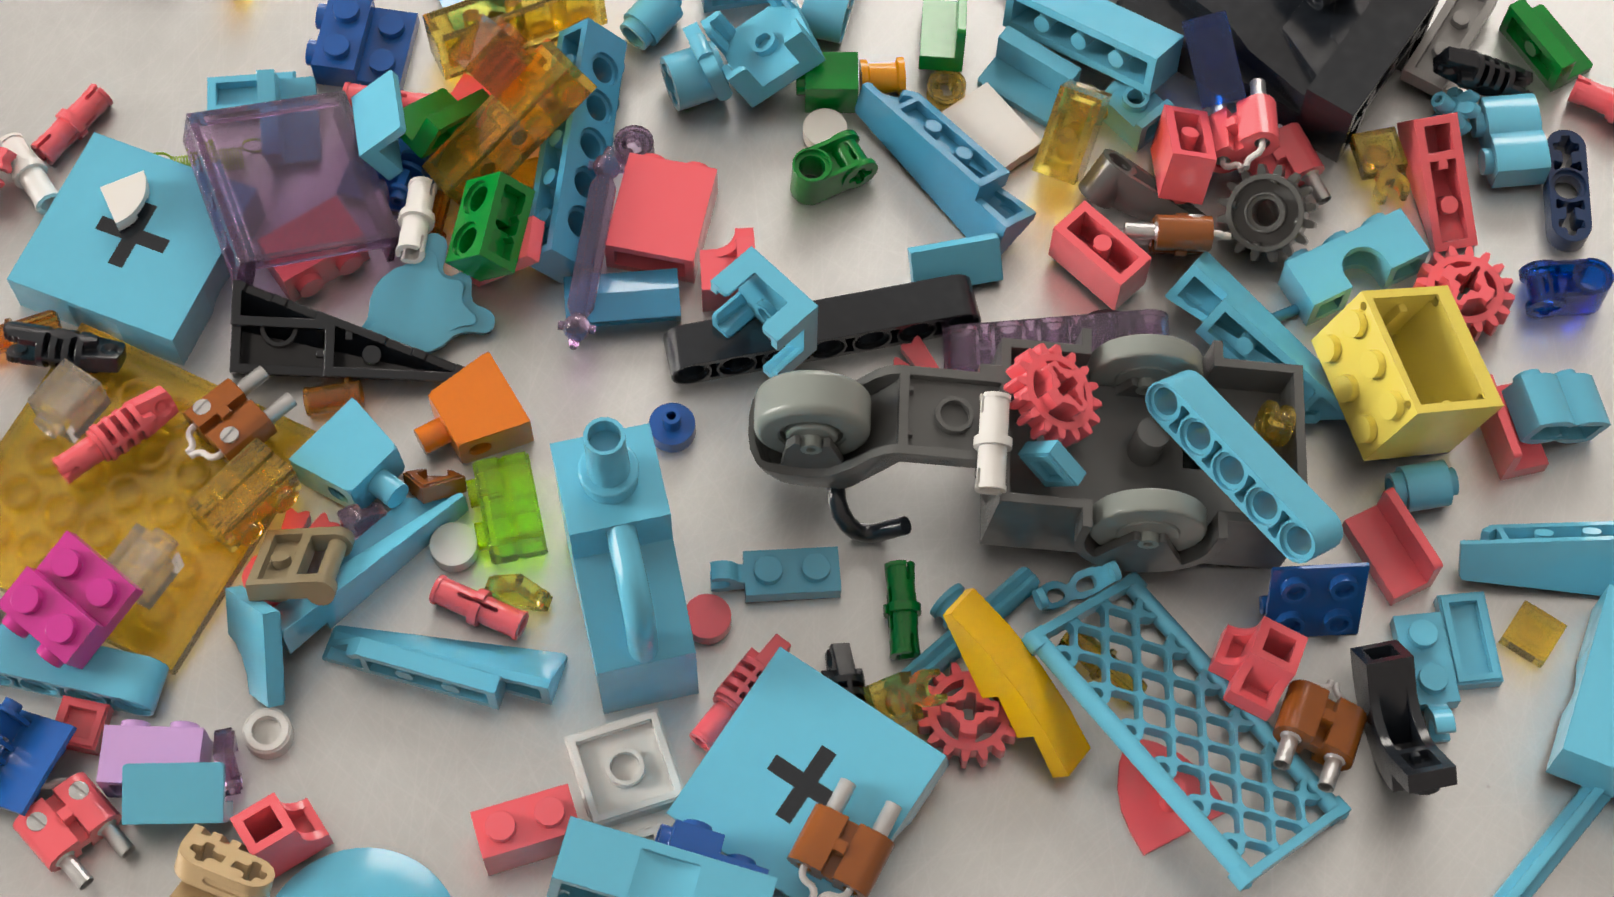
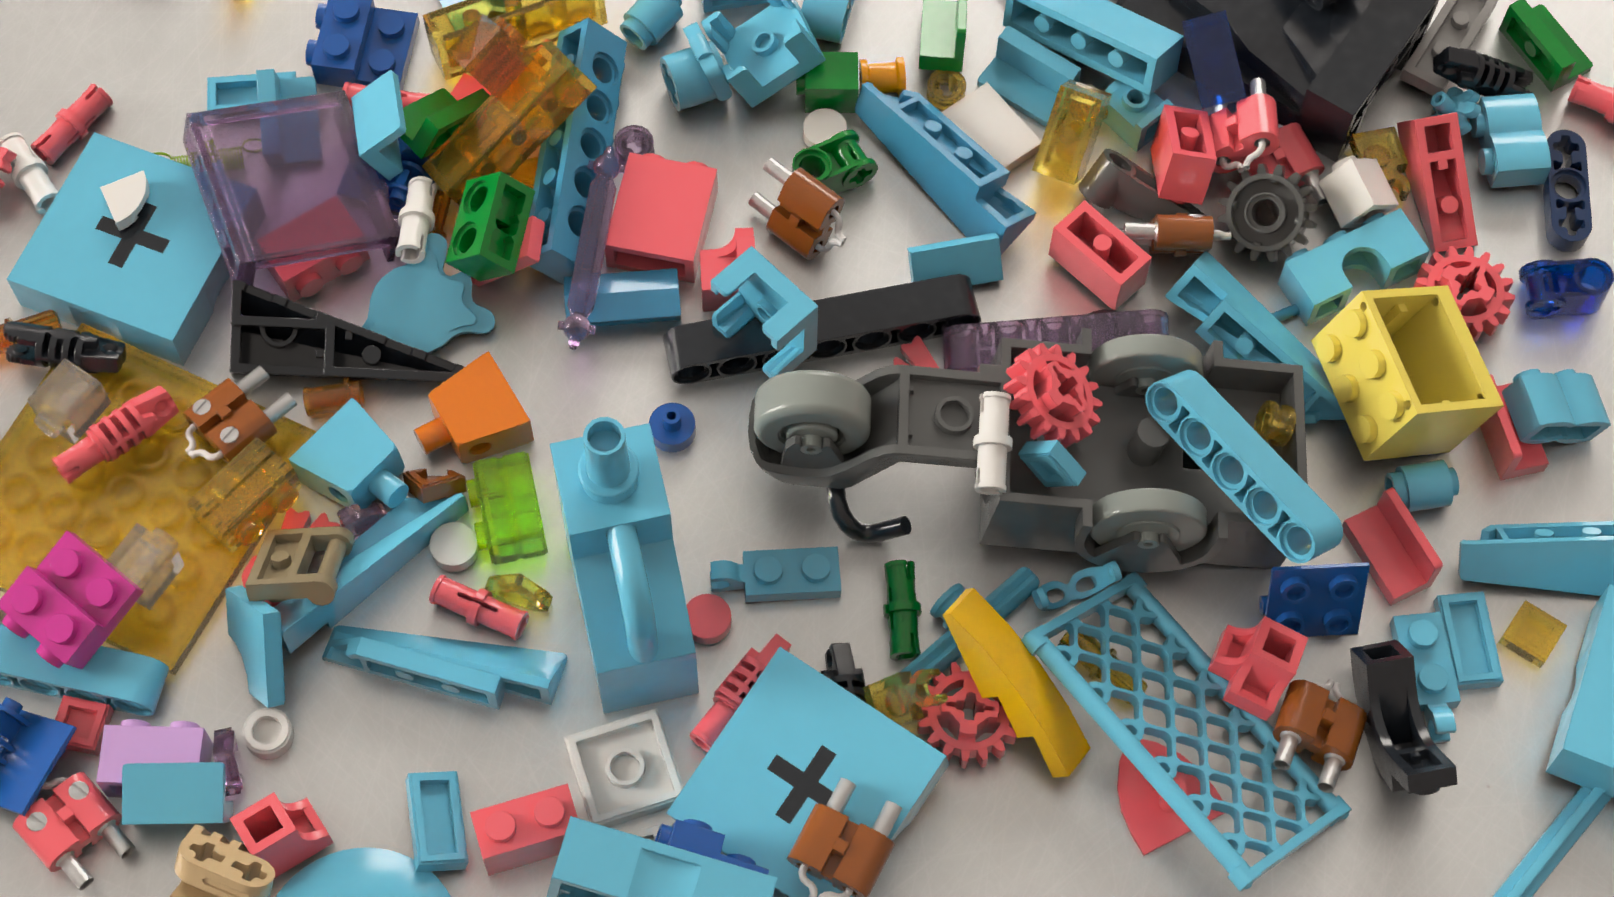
none -> medium azure tile [405,771,468,872]
none -> dark orange piece [748,157,847,261]
none -> white brick [1318,156,1399,228]

